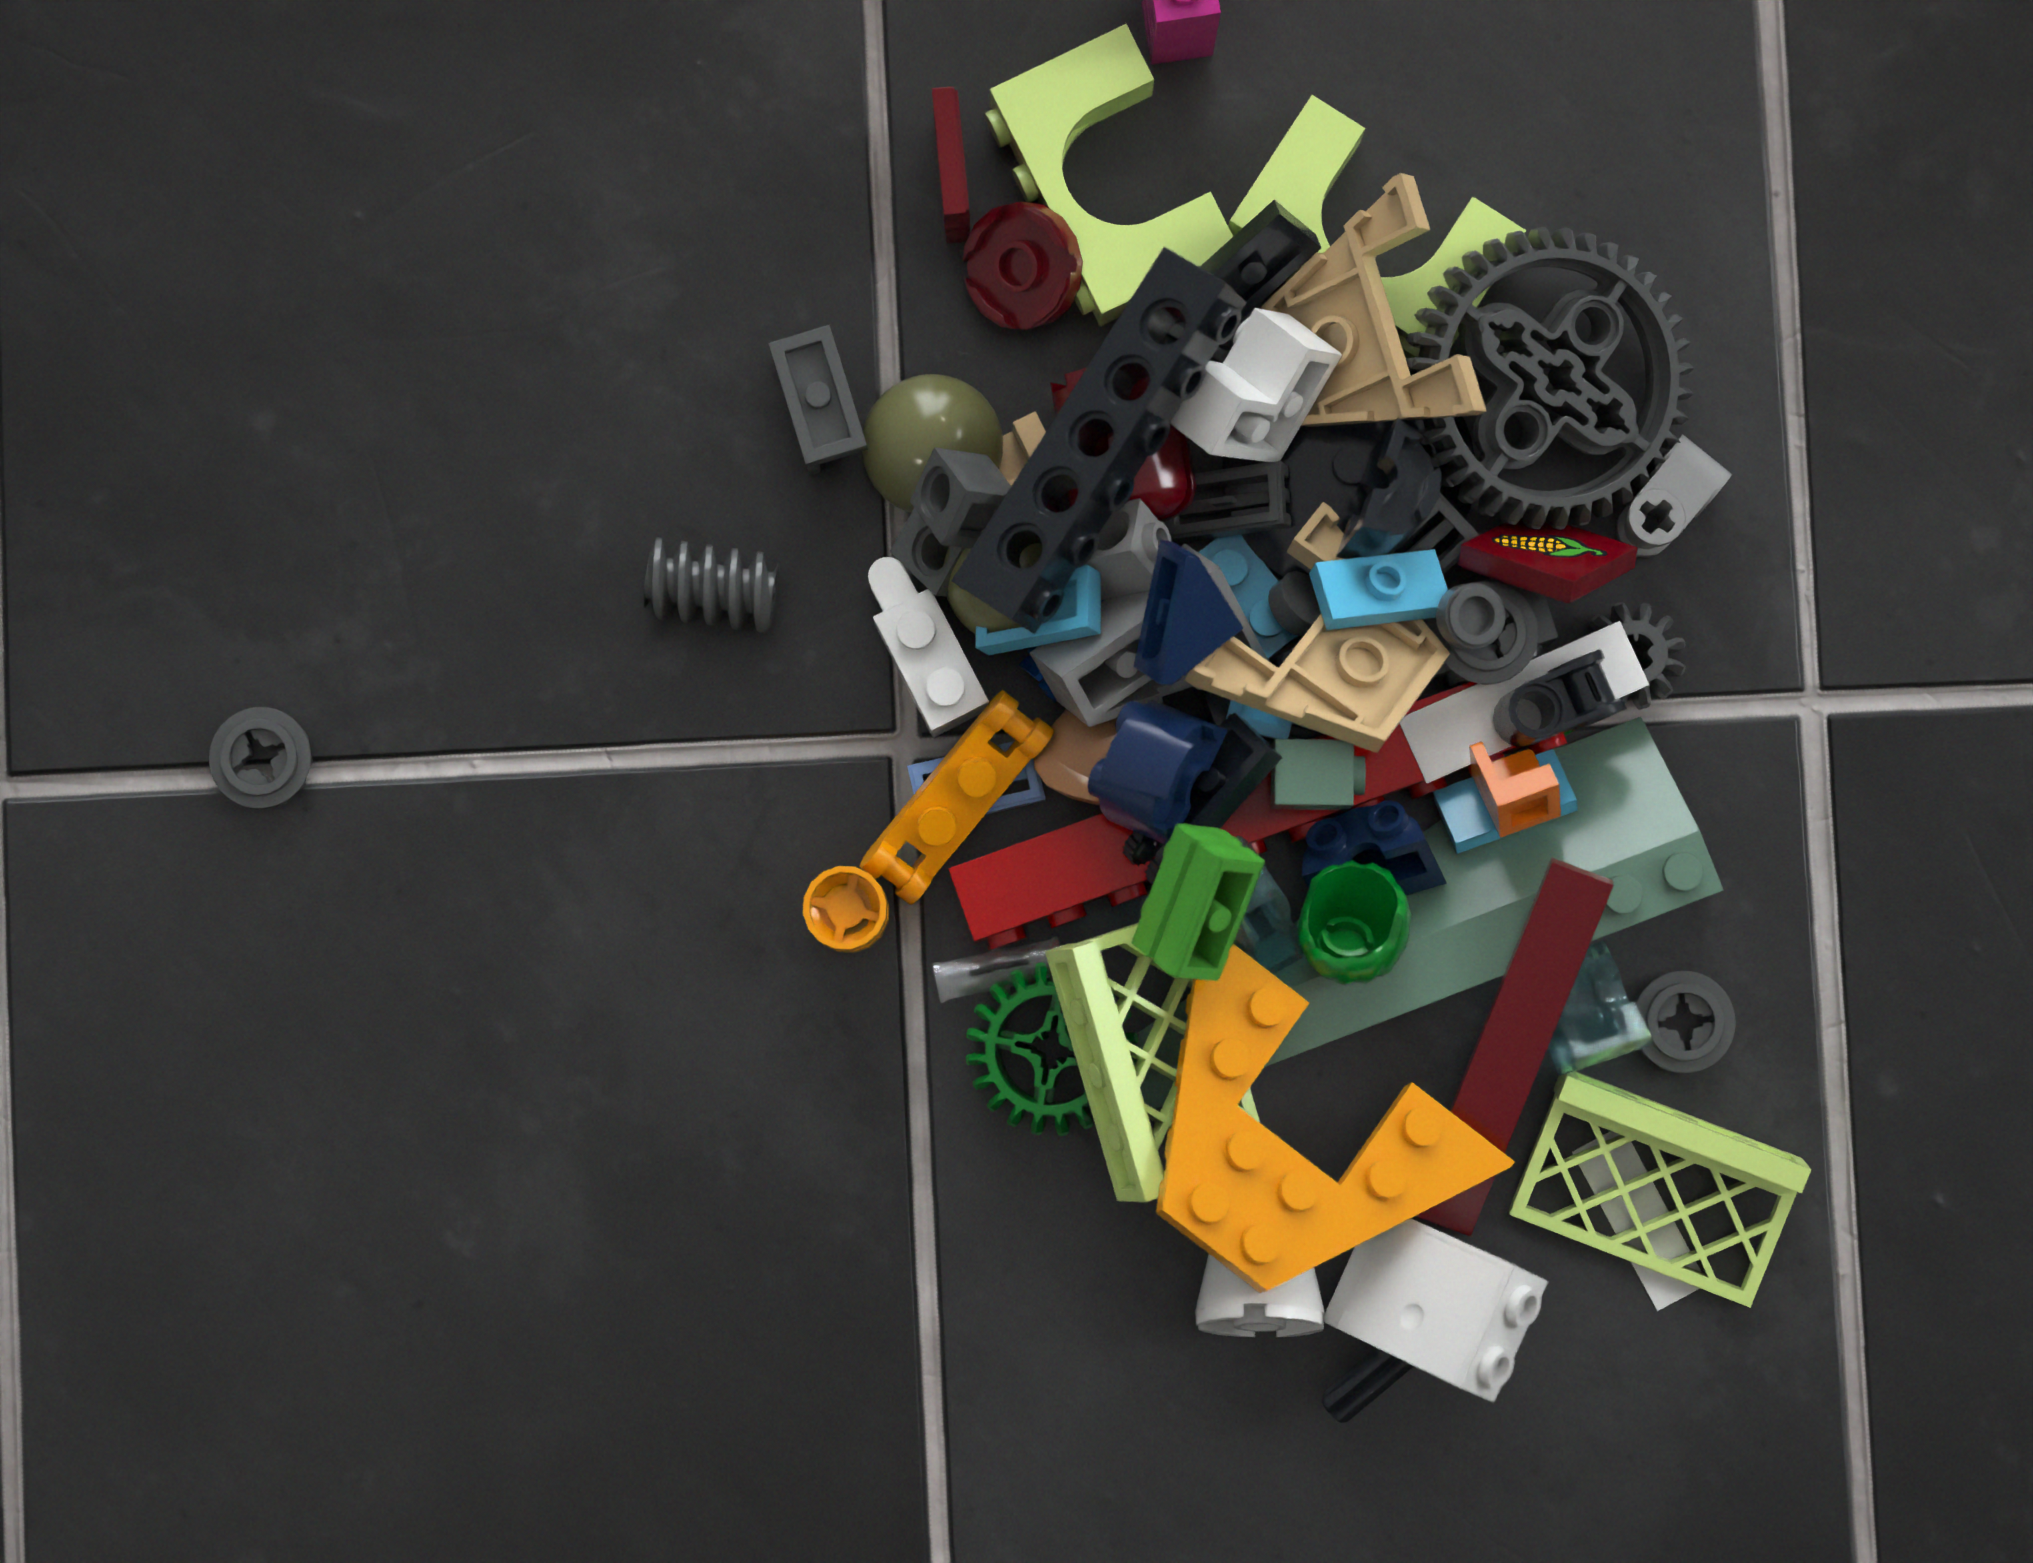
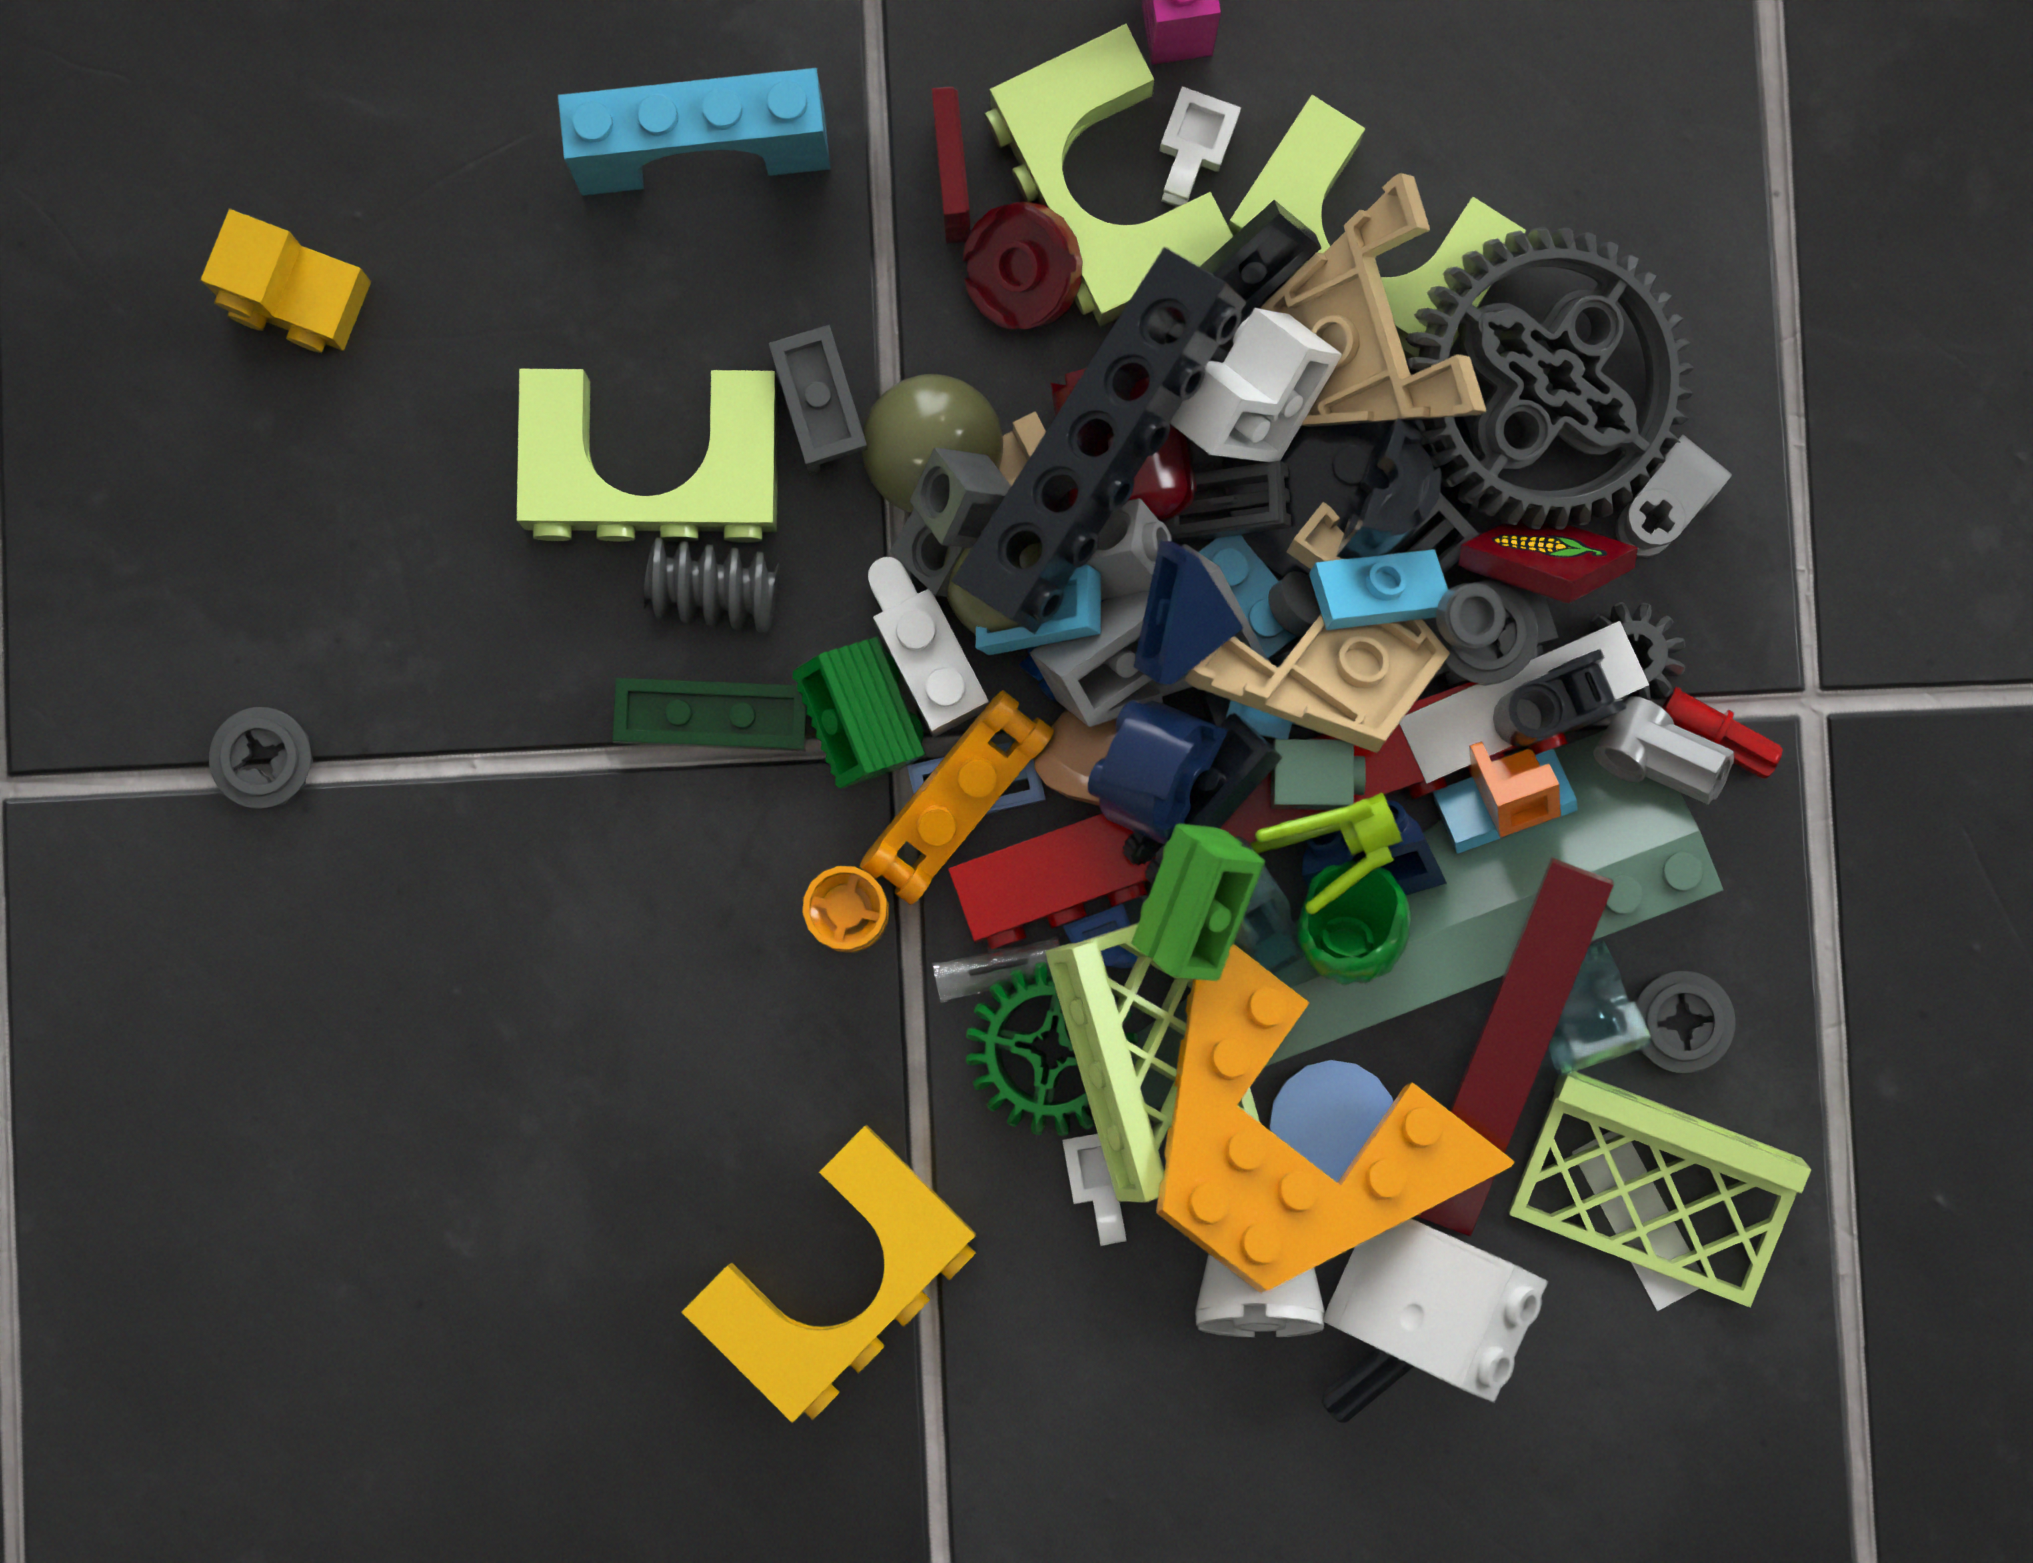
none -> yellow brick [201,209,371,353]
none -> yellowish green arch [517,369,779,542]
none -> medium azure arch [558,68,831,195]
none -> dark green plate [612,678,807,751]
none -> yellow arch [682,1125,976,1423]
none -> green brick [792,636,926,789]
none -> white plate [1062,1134,1127,1246]
none -> blue tile [1063,904,1138,969]
none -> white plate [1159,87,1241,207]
none -> lime plant [1248,792,1403,914]
none -> light blue tile [1268,1060,1393,1182]
none -> light grey piece [1593,696,1734,805]
none -> red axle [1662,686,1783,779]

